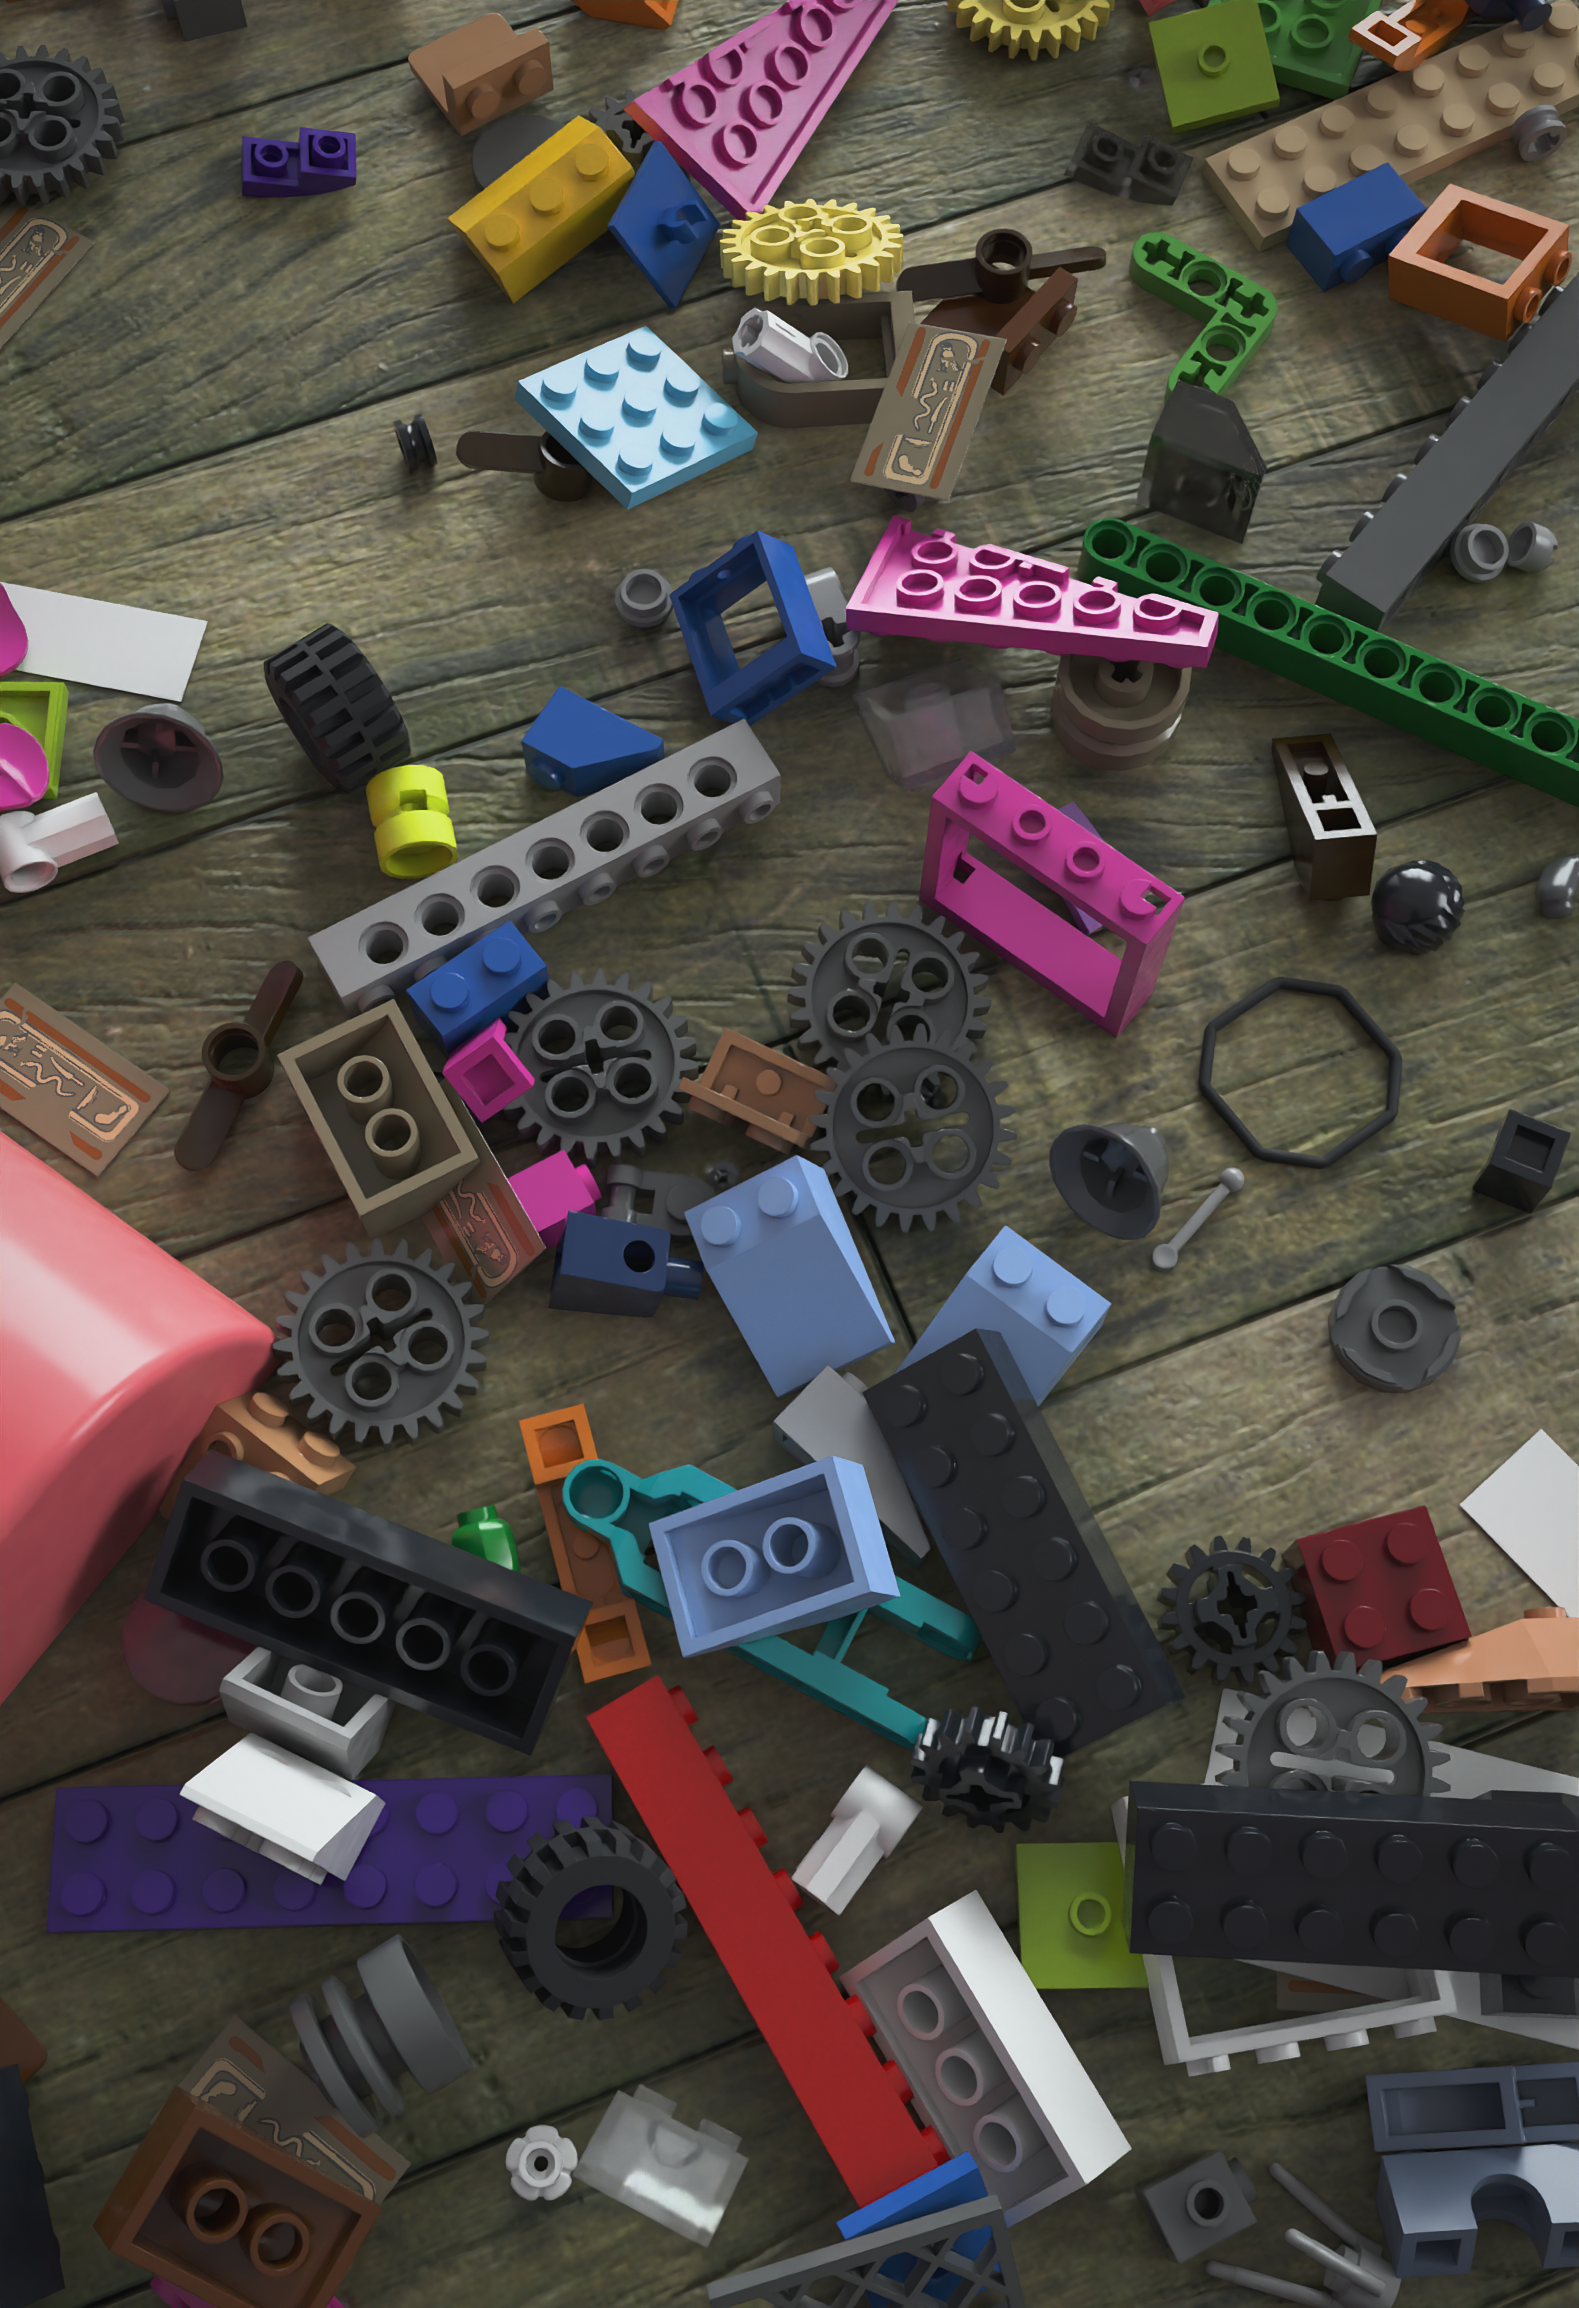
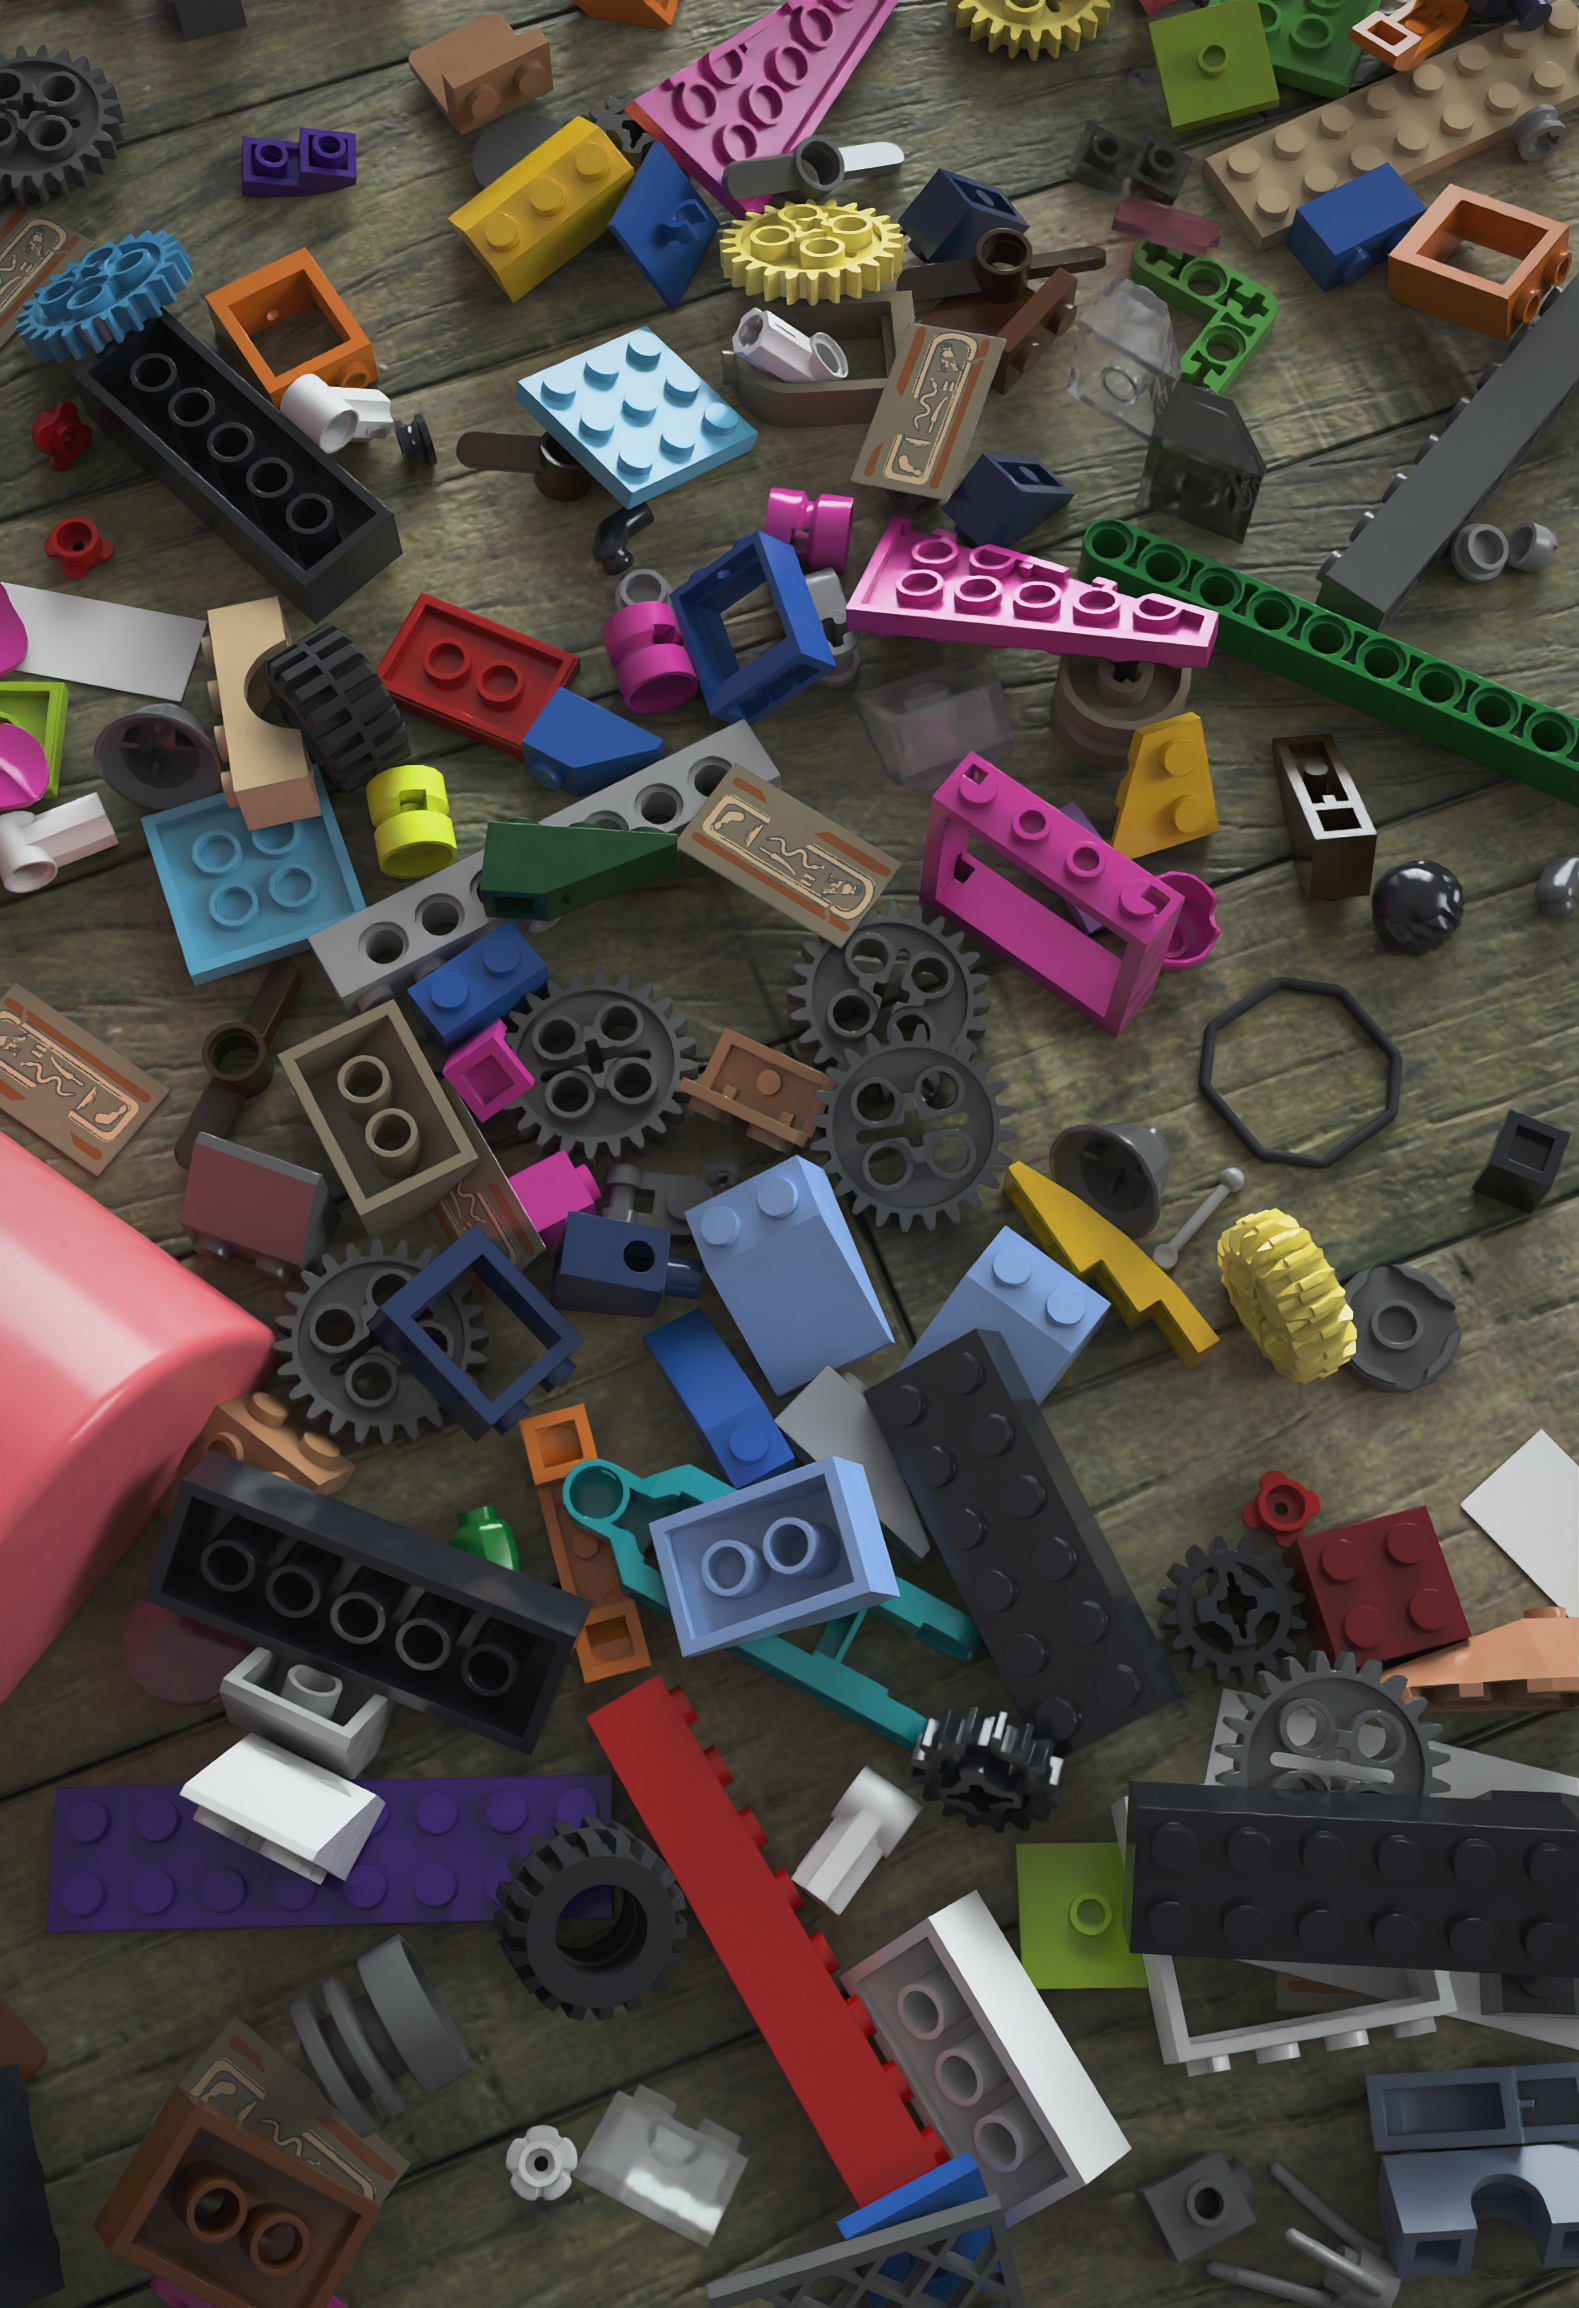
none -> dark azure gear [15,230,193,363]
none -> red plate [32,401,92,472]
none -> red plate [44,517,115,580]
none -> black brick [70,306,403,625]
none -> medium azure plate [141,763,367,986]
none -> slope [180,1131,342,1286]
none -> tan arch [201,596,321,831]
none -> orange window [204,247,379,411]
none -> white piece [280,374,393,453]
none -> dark blue window [368,1225,585,1442]
none -> red tile [375,592,581,761]
none -> dark green slope [480,818,680,921]
none -> black arm [592,502,654,576]
none -> dark pink wheel [601,601,699,716]
none -> blue slope [643,1307,795,1490]
none -> dark tan sticker [678,762,902,948]
none -> dark grey piece [722,135,904,204]
none -> dark pink wheel [764,487,854,575]
none -> dark blue slope [897,168,1030,264]
none -> dark blue slope [942,453,1075,548]
none -> yellow slope [1002,1161,1220,1371]
none -> clear slope [1066,274,1182,449]
none -> yellow wing [1104,712,1220,860]
none -> clear pink piece [1111,195,1223,259]
none -> dark pink hair [1145,870,1221,974]
none -> light yellow gear [1217,1208,1357,1384]
none -> red plate [1241,1470,1321,1549]

